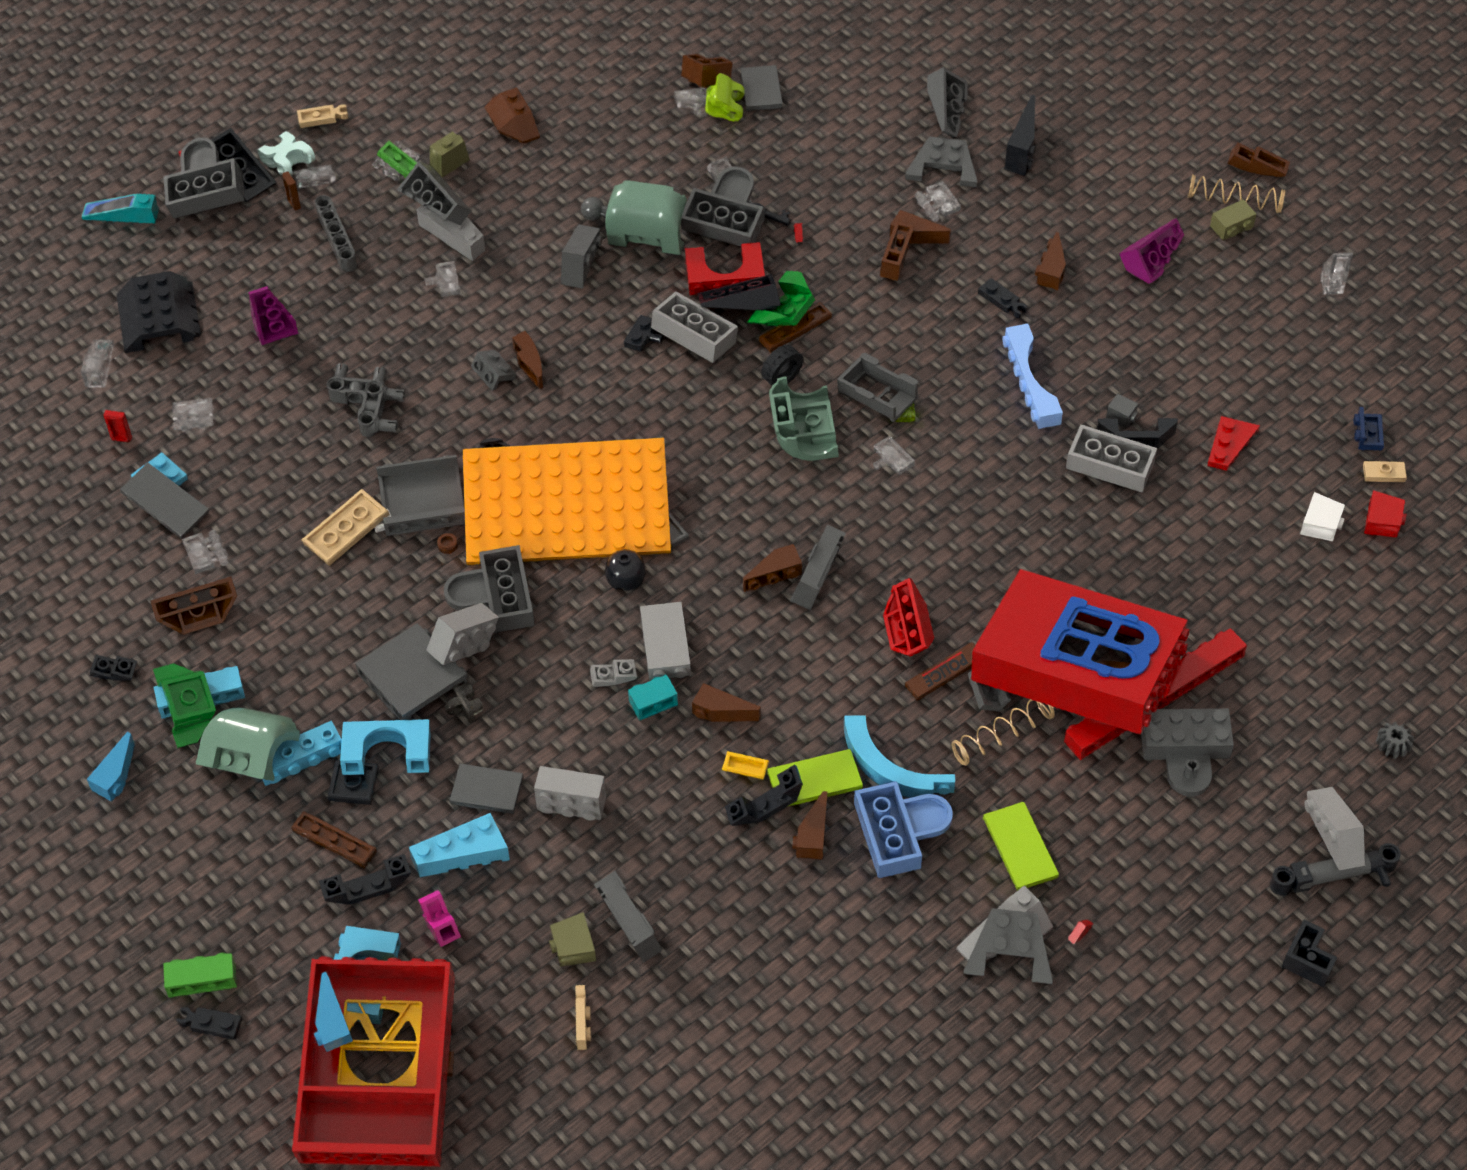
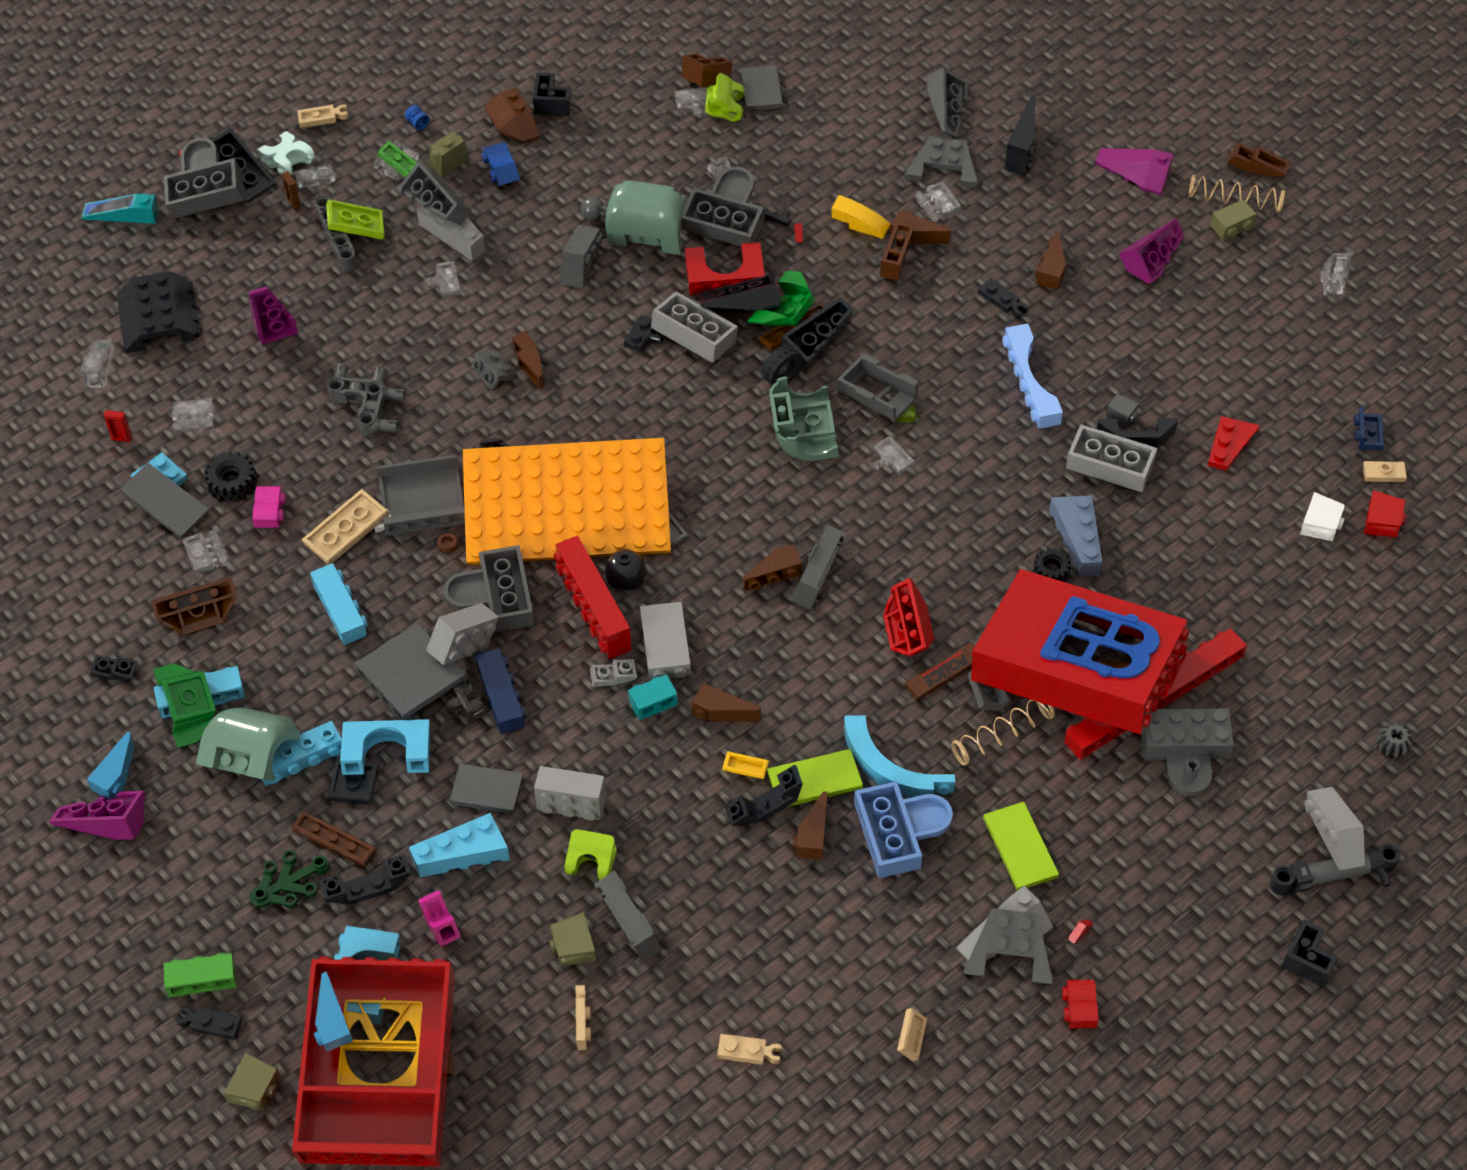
none -> magenta wedge [49,791,145,840]
none -> black tyre [204,451,257,503]
none -> olive torso [224,1053,280,1111]
none -> dark green plant [250,850,330,909]
none -> dark pink brick [253,486,286,528]
none -> medium azure brick [310,563,368,645]
none -> lime tile [326,200,385,240]
none -> blue wheel [405,105,430,130]
none -> dark blue brick [475,648,527,734]
none -> blue brick [481,142,520,186]
none -> black brick [533,73,572,116]
none -> red brick [554,535,632,660]
none -> lime piece [565,829,617,880]
none -> tan plate [717,1034,782,1065]
none -> black wedge [781,297,853,374]
none -> yellow slope [831,195,890,239]
none -> tan plate [897,1008,927,1061]
none -> black tyre [1033,548,1071,582]
none -> sand blue wedge [1049,496,1102,577]
none -> red brick [1062,980,1098,1029]
none -> magenta wedge [1095,148,1174,195]

